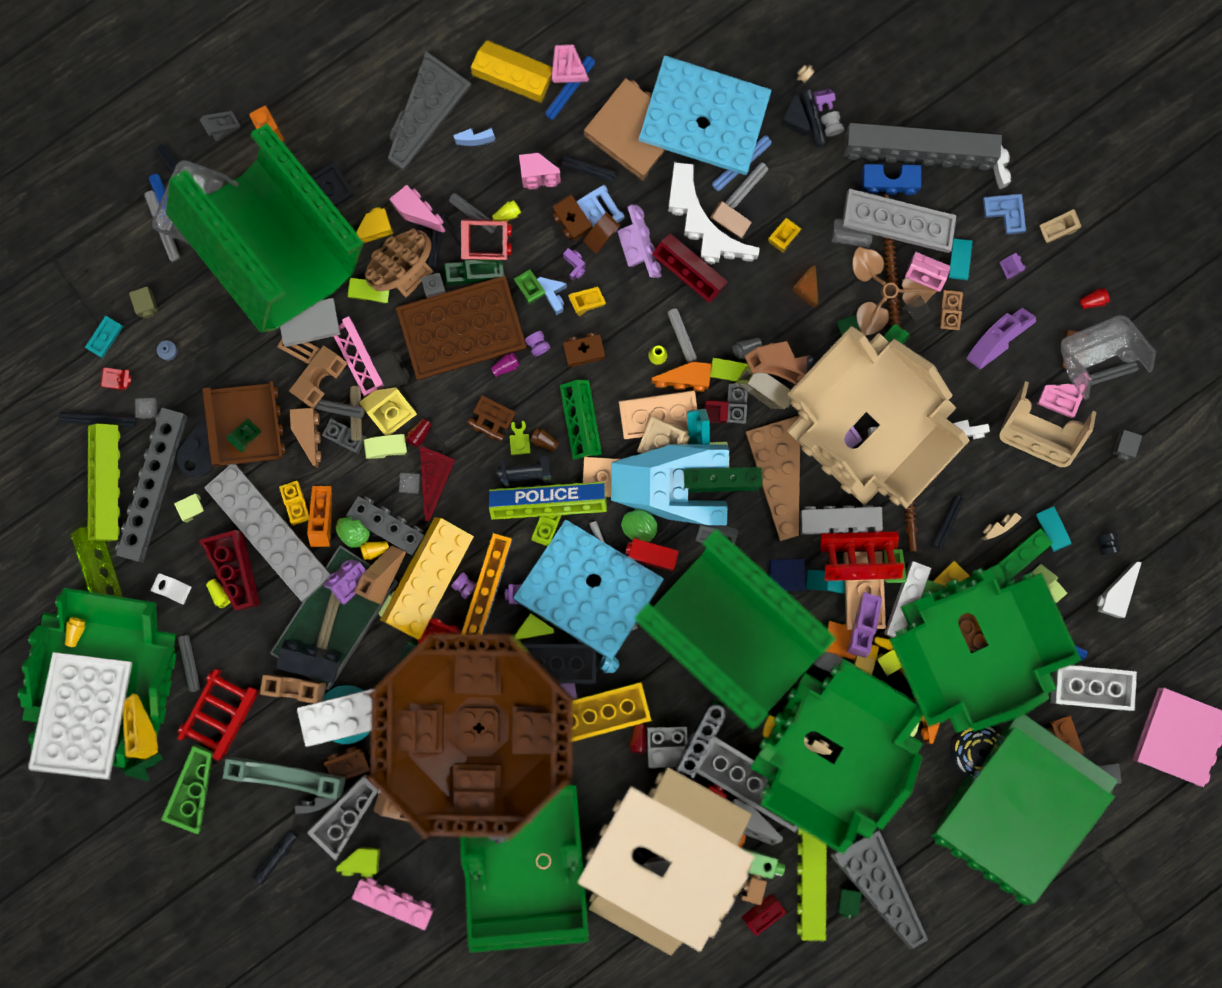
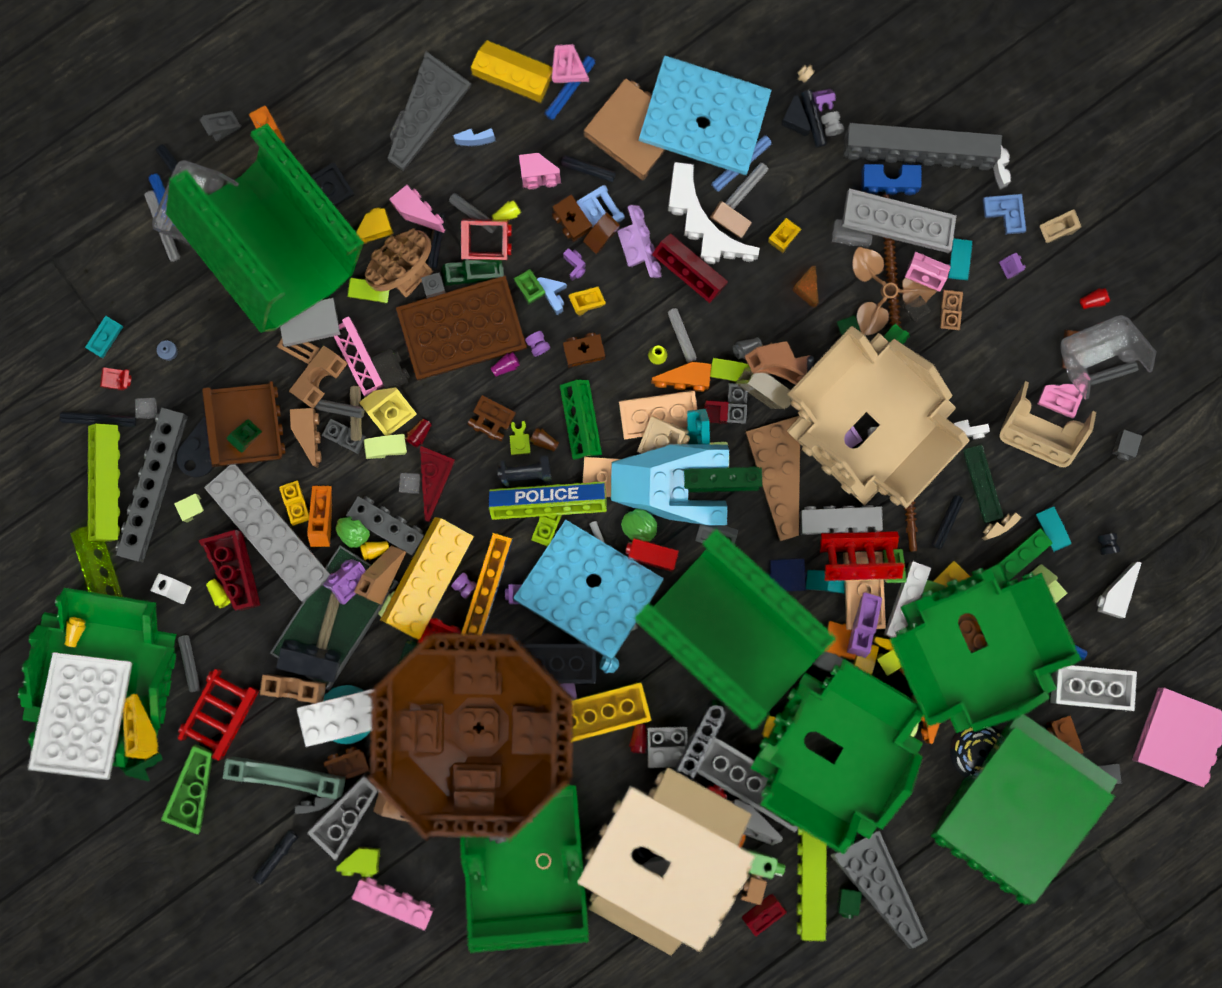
olive brick [129,287,159,318] -> none
lime slope [515,613,554,640] -> none
tan slope [804,737,832,754] -> none
medium lavender slope [967,308,1036,369] -> none
none -> clear green tile [963,445,1004,523]

